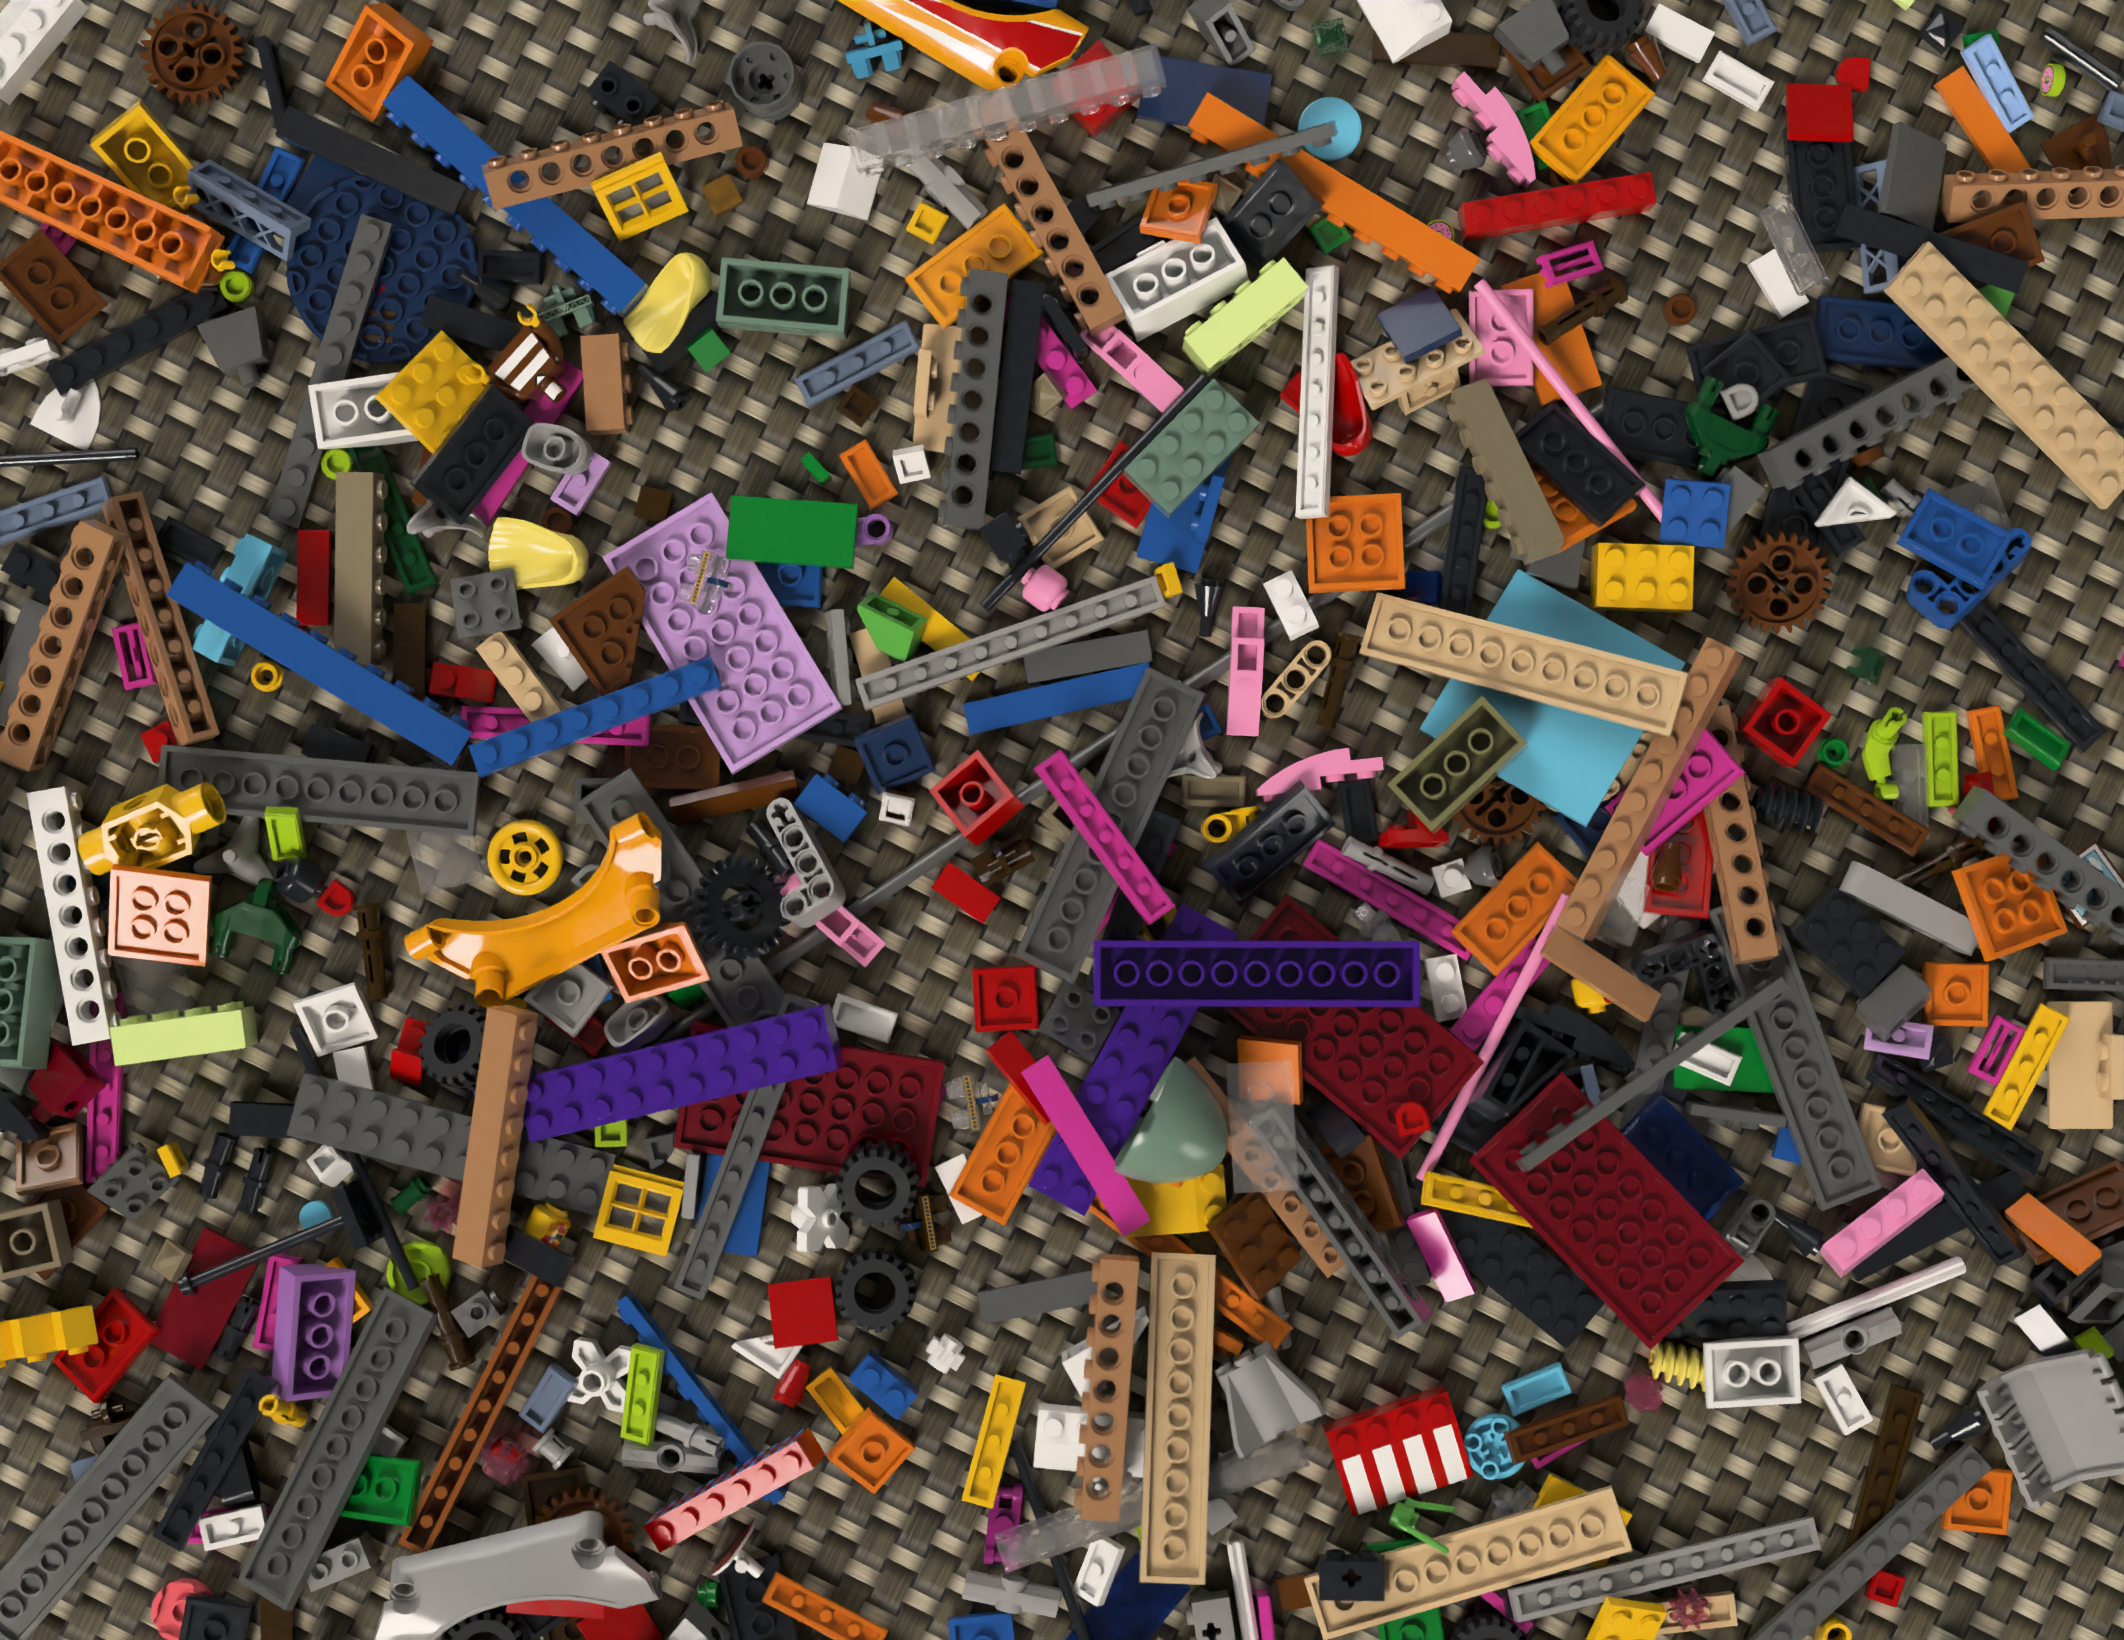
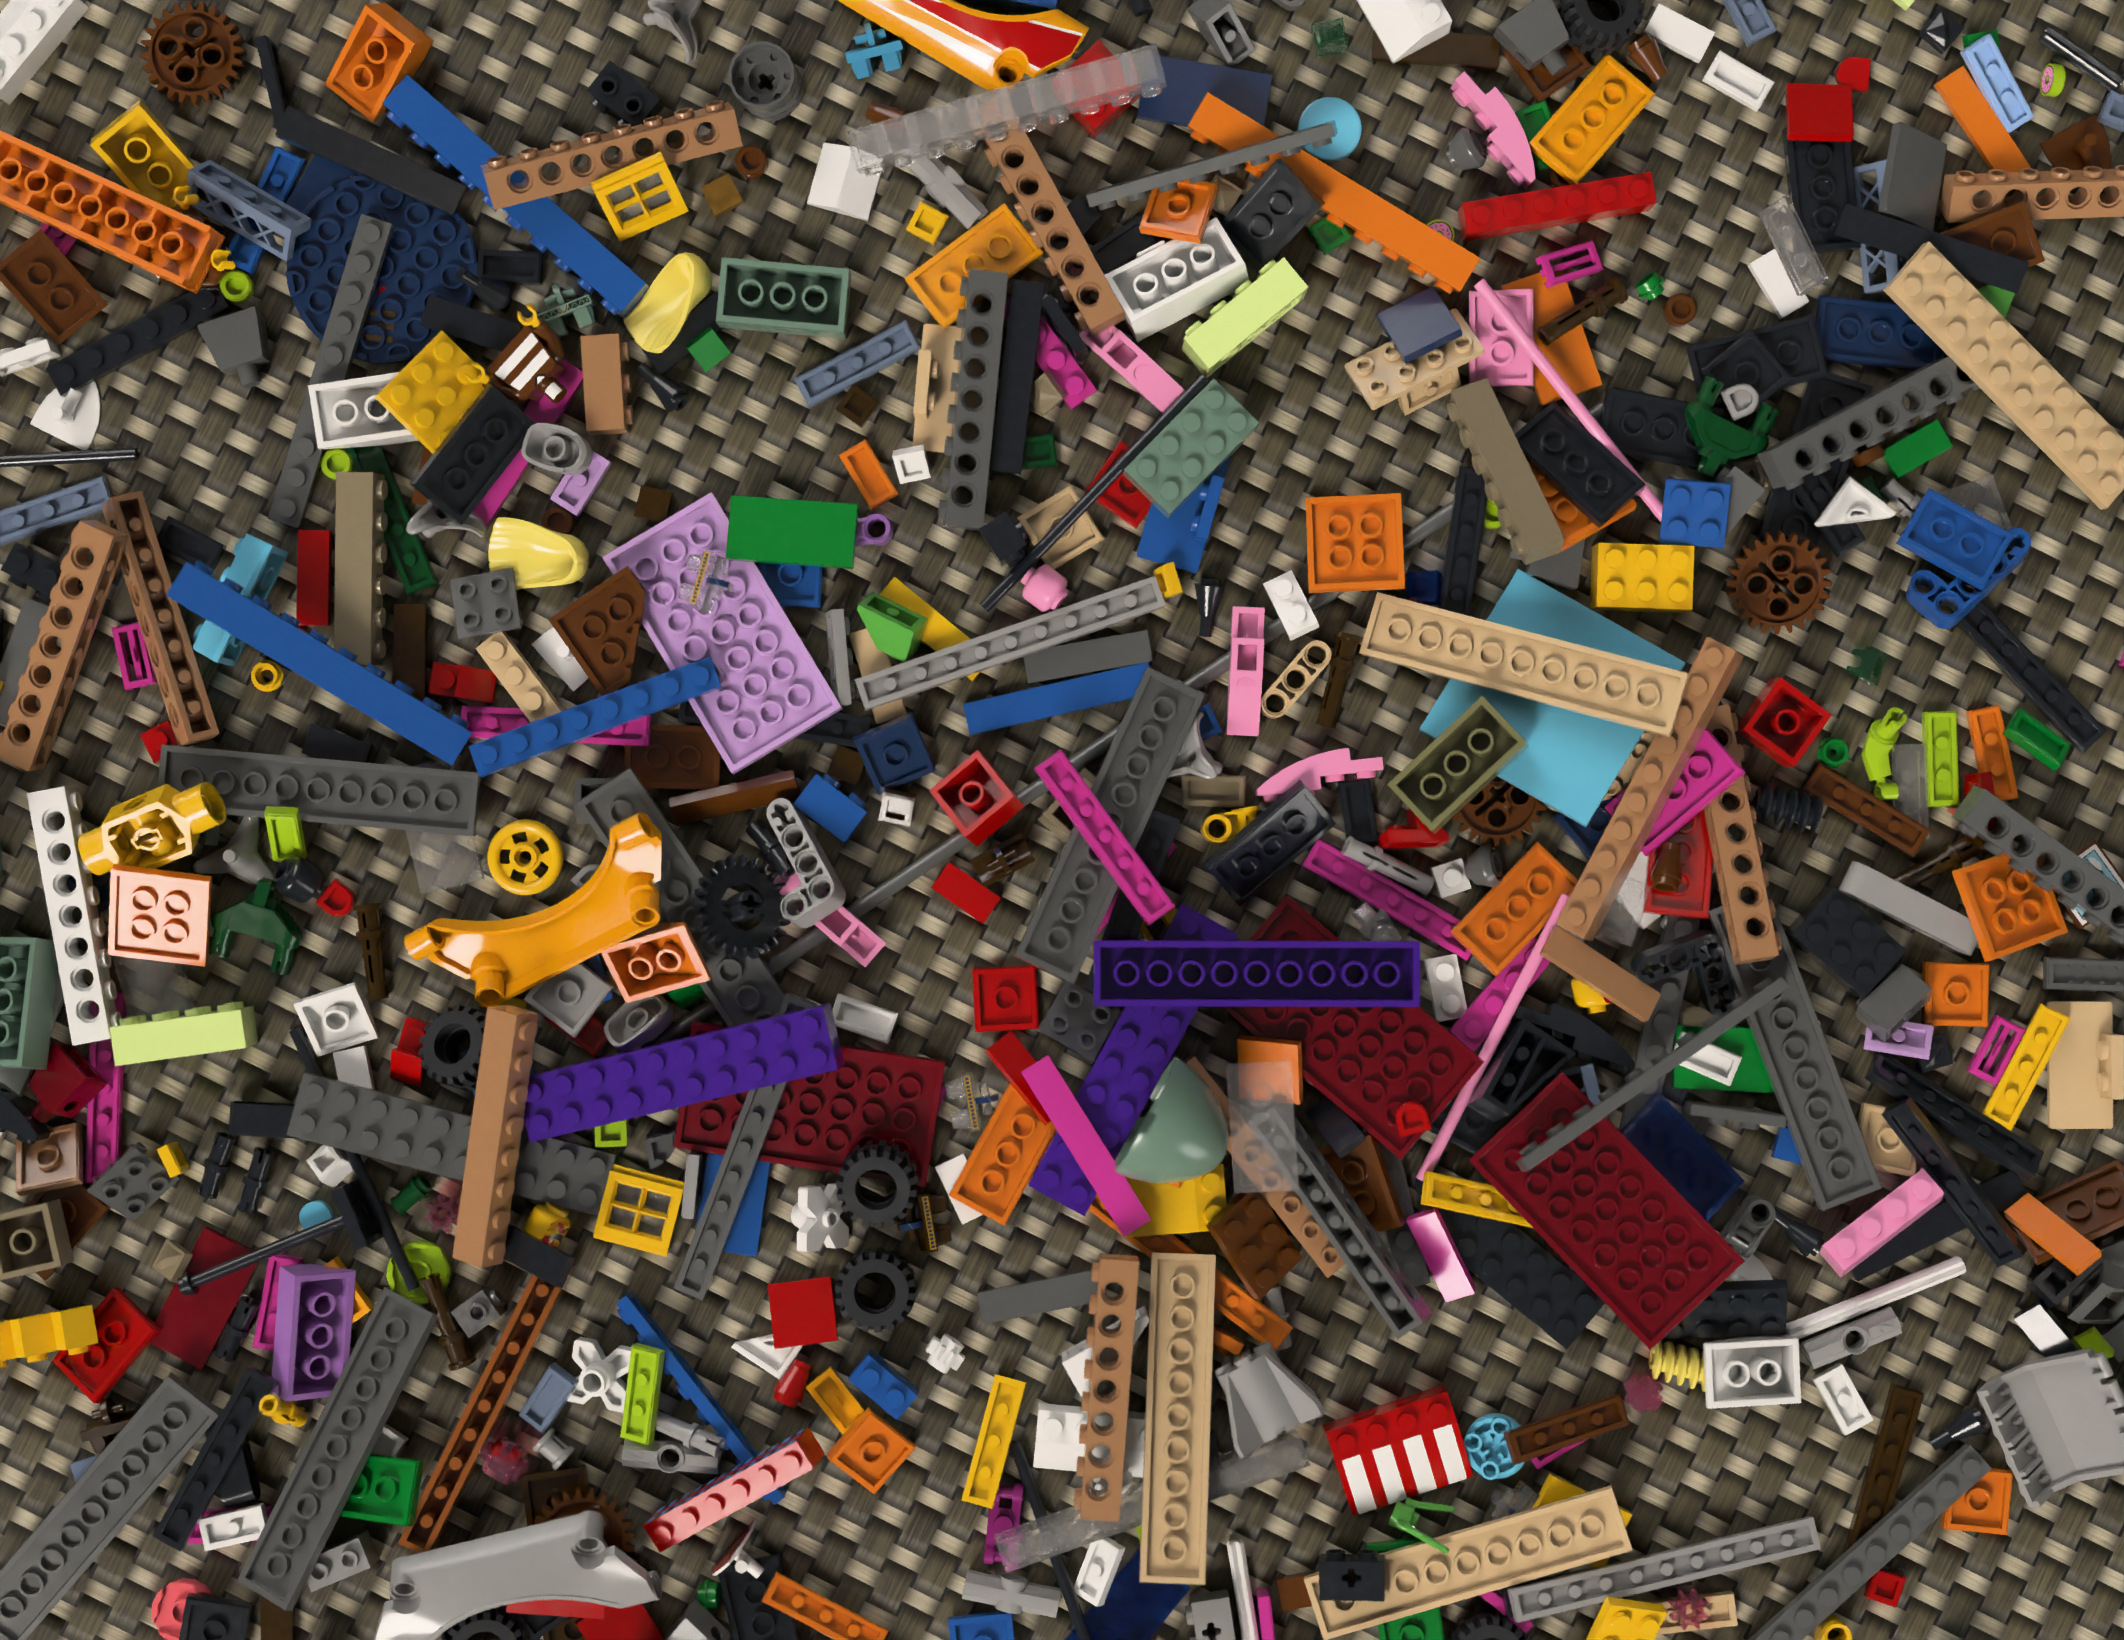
green tile [801,452,832,486] -> none
light grey tile [1207,1496,1238,1535] -> none
red hair [1280,352,1373,457] -> none
white tile [1295,265,1339,519] -> none
medium azure tile [1500,1362,1573,1416] -> none
none -> green plate [1635,271,1665,300]
none -> green tile [1882,419,1953,479]

